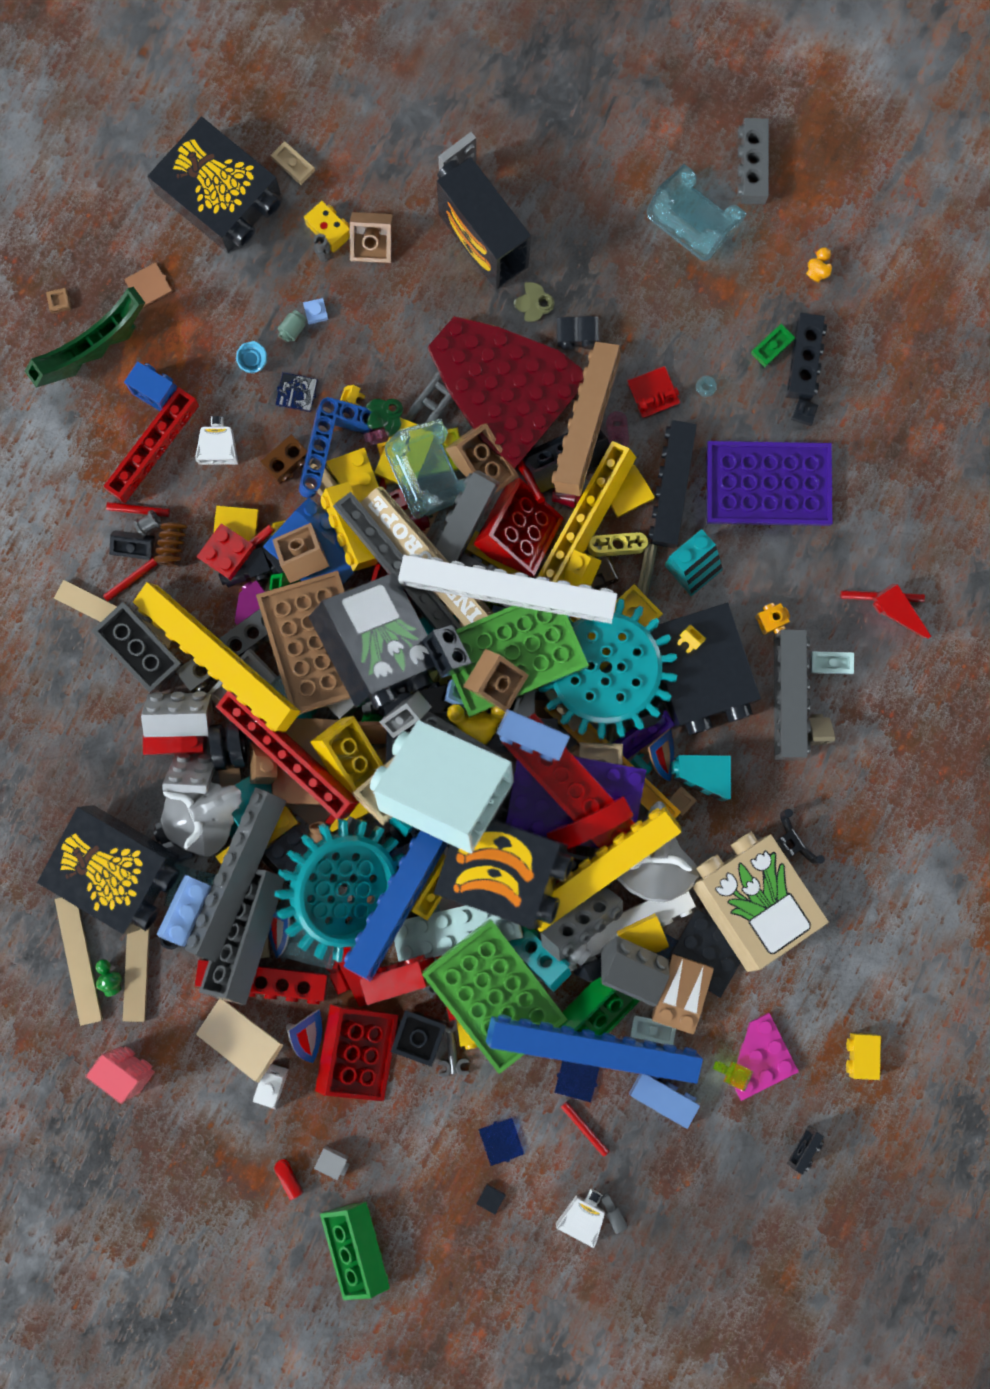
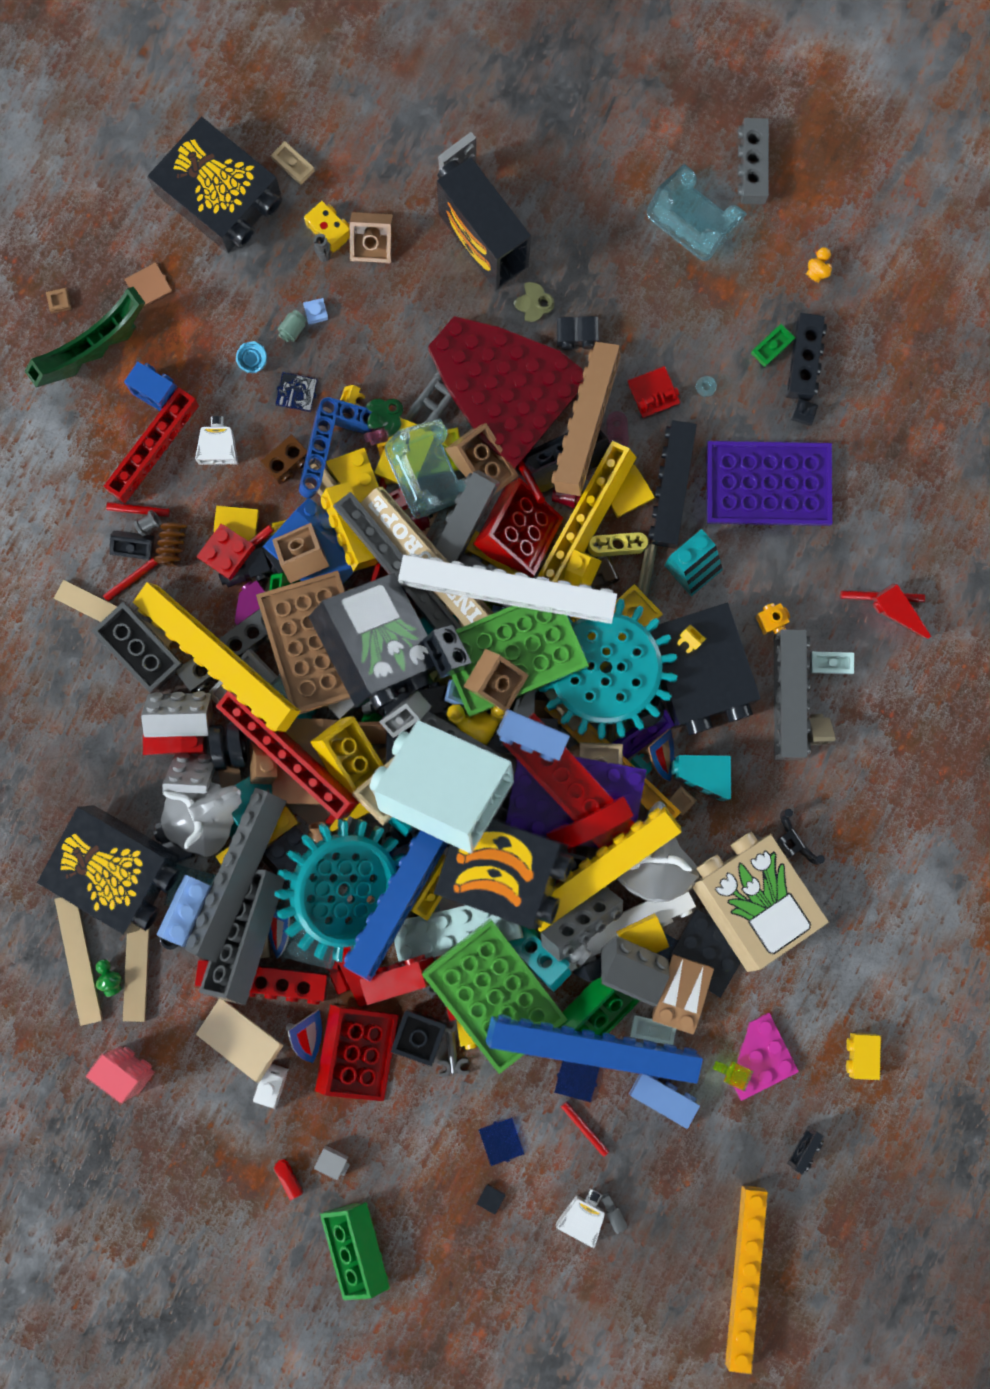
none -> light orange brick [725,1185,768,1374]

